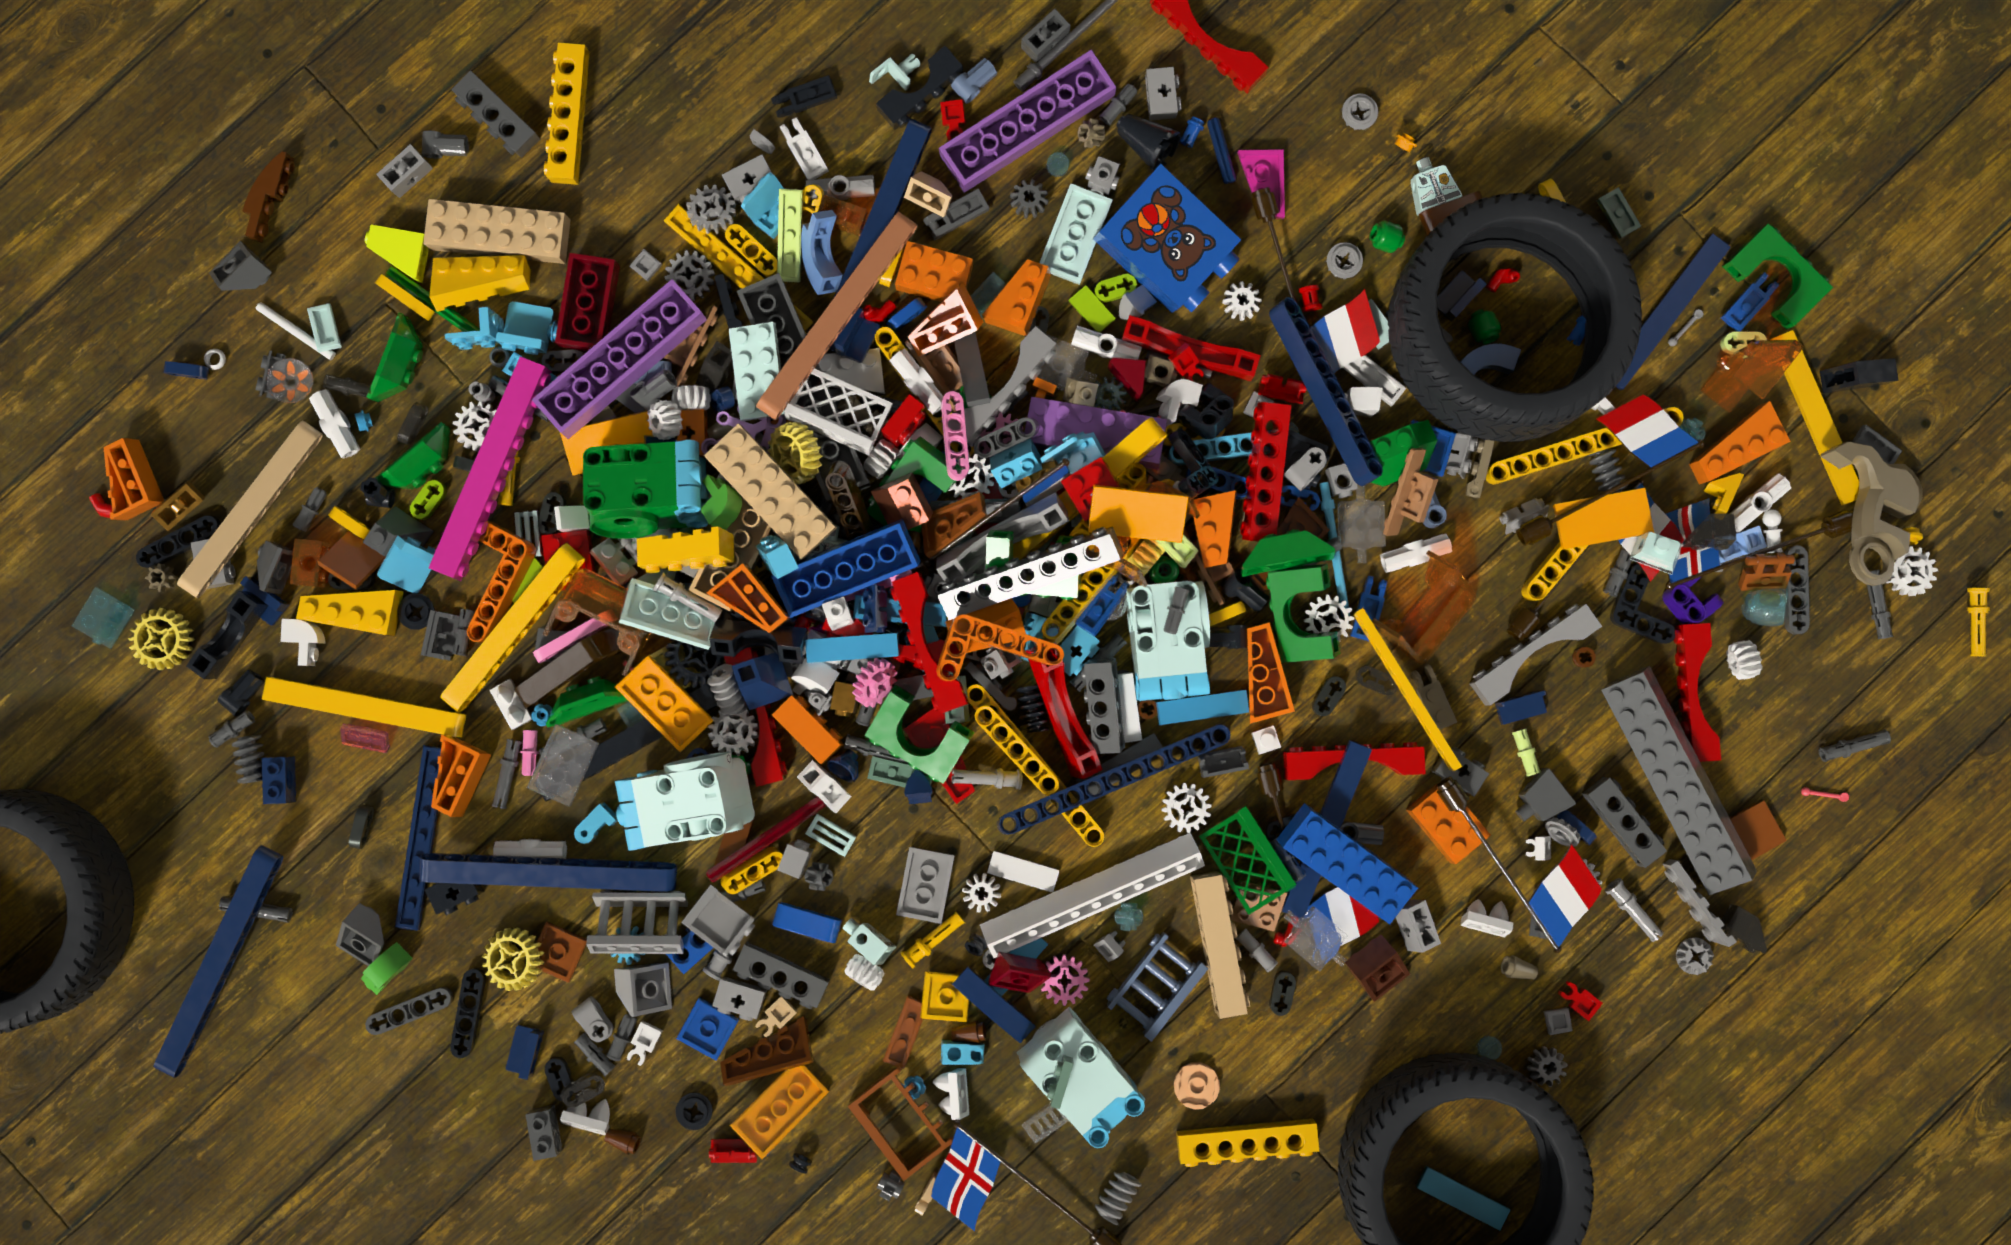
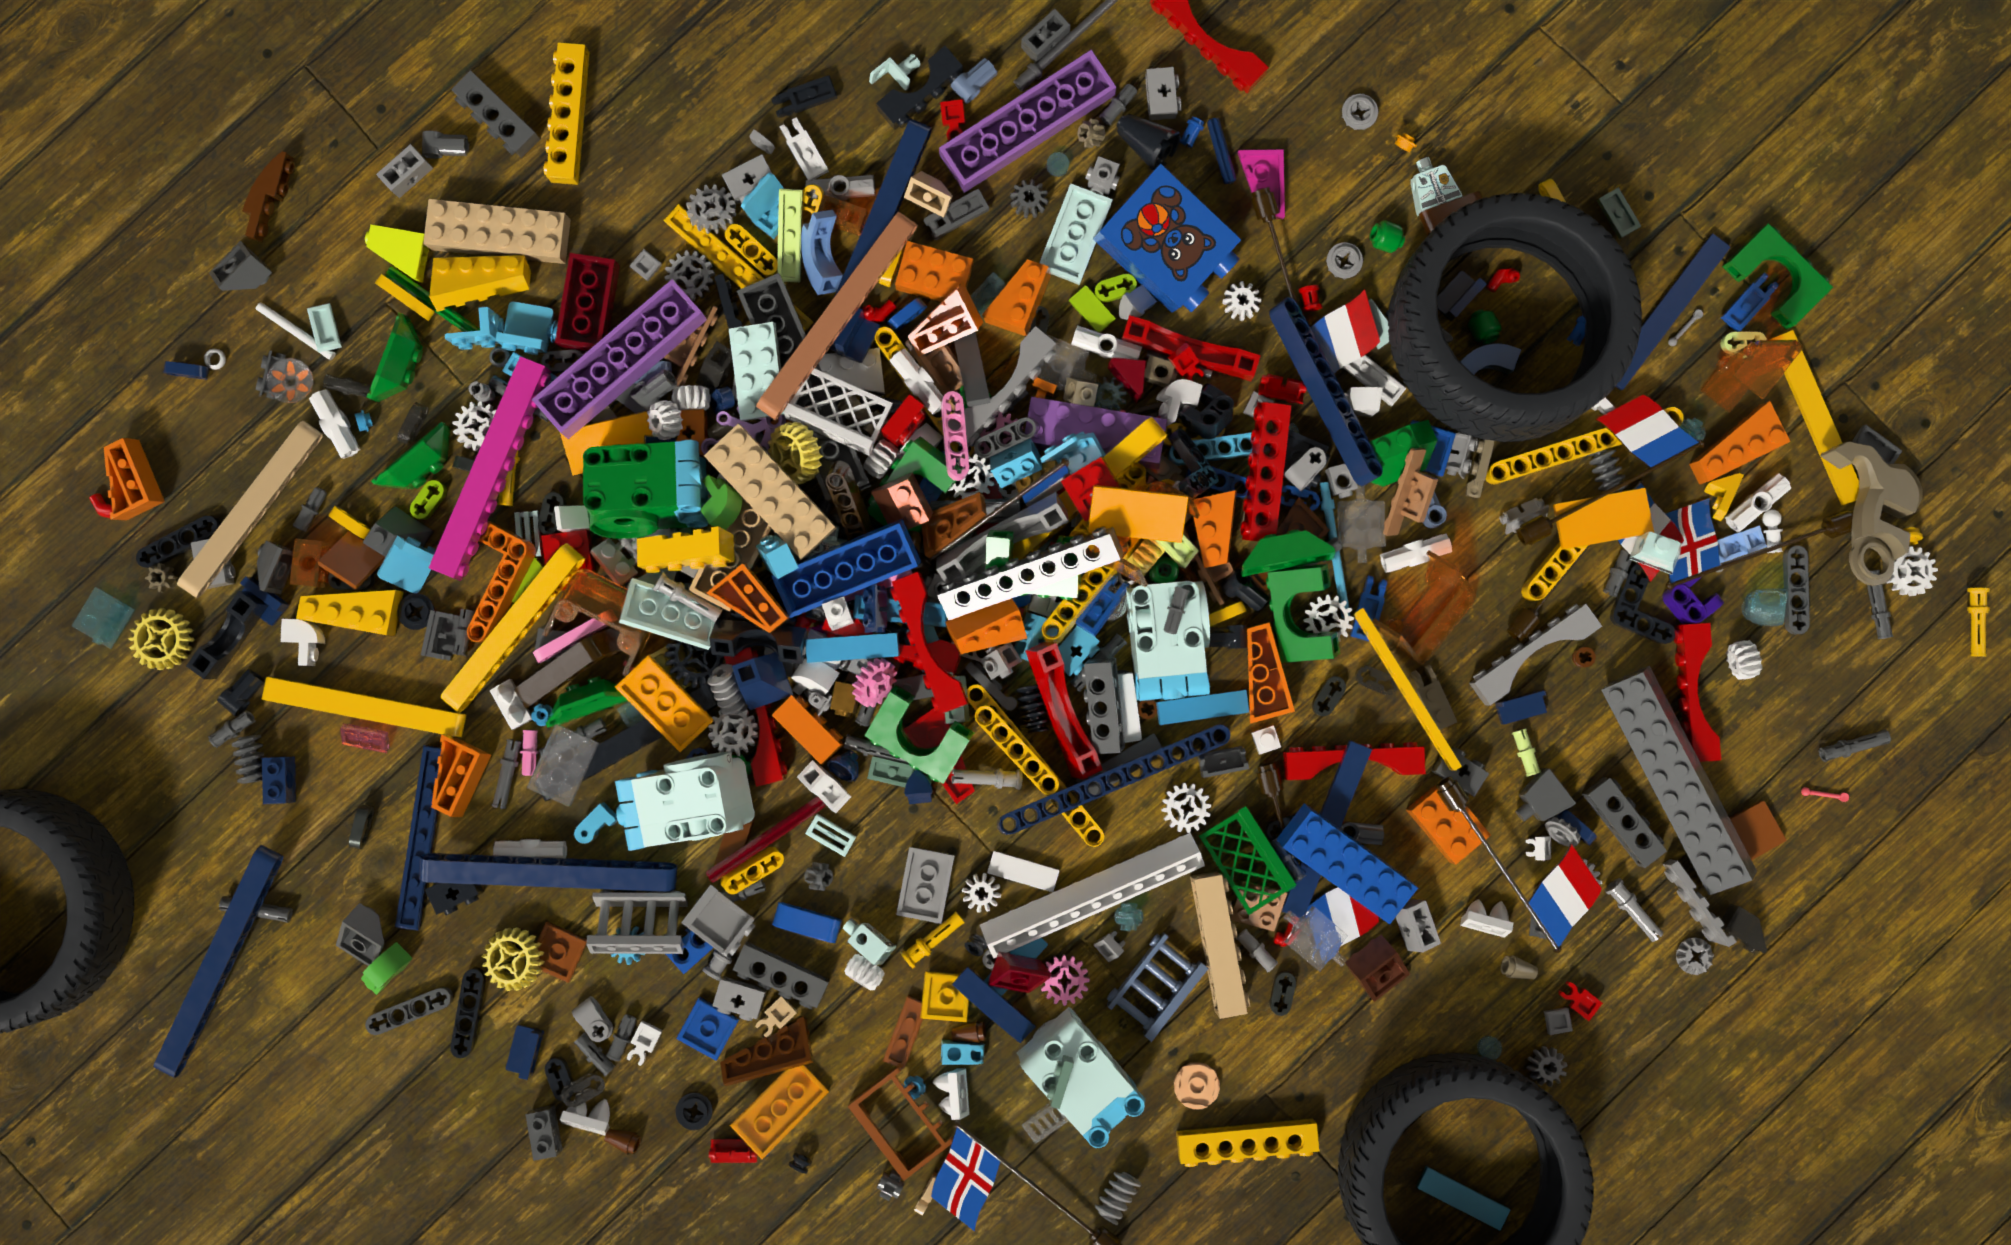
pearl gold brick [151,481,205,531] -> none
black piece [360,478,395,508] -> none
light grey slope [614,963,672,1017] -> none
light grey brick [777,839,814,879] -> none
orange beam [936,614,1064,681] -> none
clear smoke slope [1682,514,1737,550] -> none
dark orange plate [1738,553,1795,591] -> none
black slope [1820,358,1899,393] -> none

